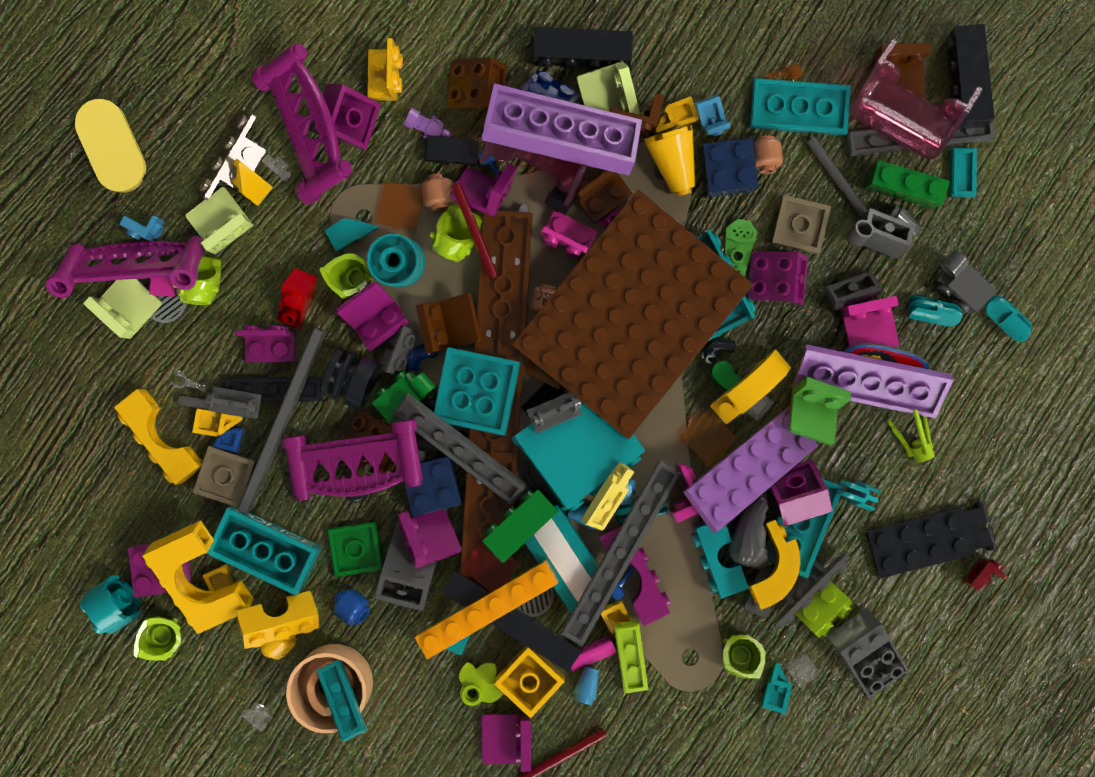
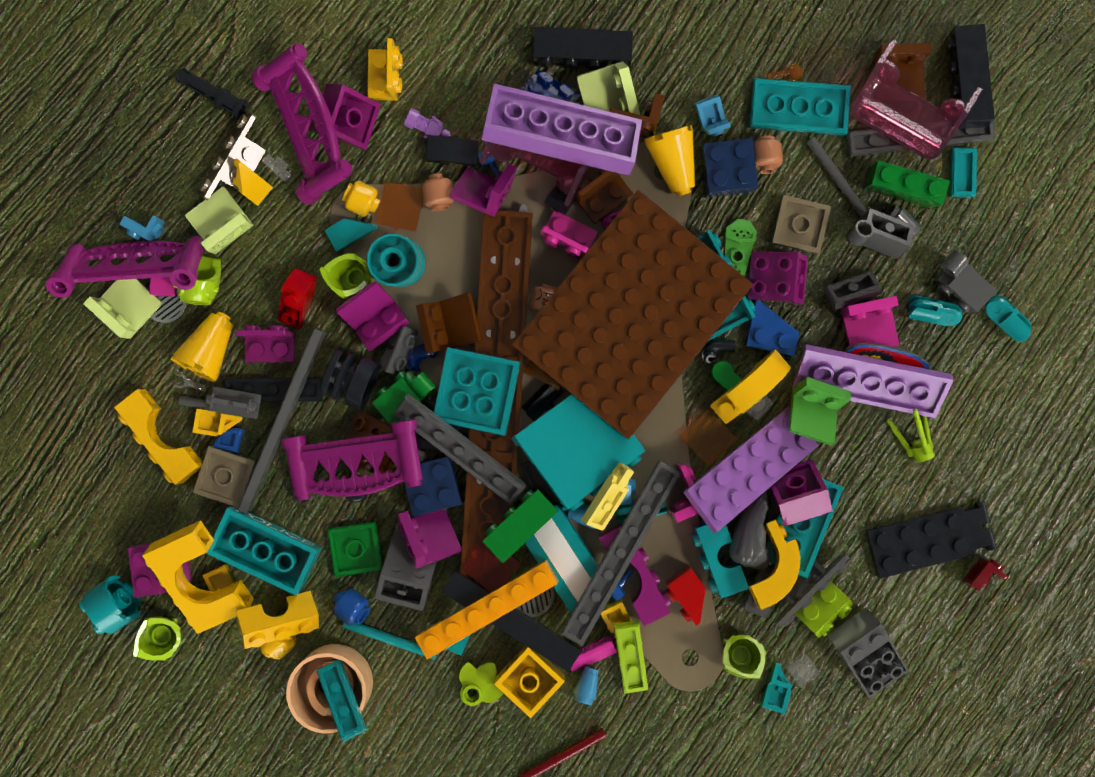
light yellow tile [75,99,146,193] -> none
clear plate [242,702,273,732] -> none
lime helmet [430,204,483,262] -> none
reddish brown bracket [447,57,508,111] -> none
dark red bar [451,183,498,279] -> none
magenta bracket [482,713,531,772] -> none
dark grey hinge [527,392,582,434] -> none
yellow slope [656,97,699,134] -> none
teal arm [837,480,881,511] -> none
none -> yellow cone [171,311,233,382]
none -> black pin [176,68,249,120]
none -> yellow head [342,181,381,217]
none -> teal bar [342,622,437,660]
none -> red slope [665,565,706,626]
none -> blue wing [745,300,799,357]

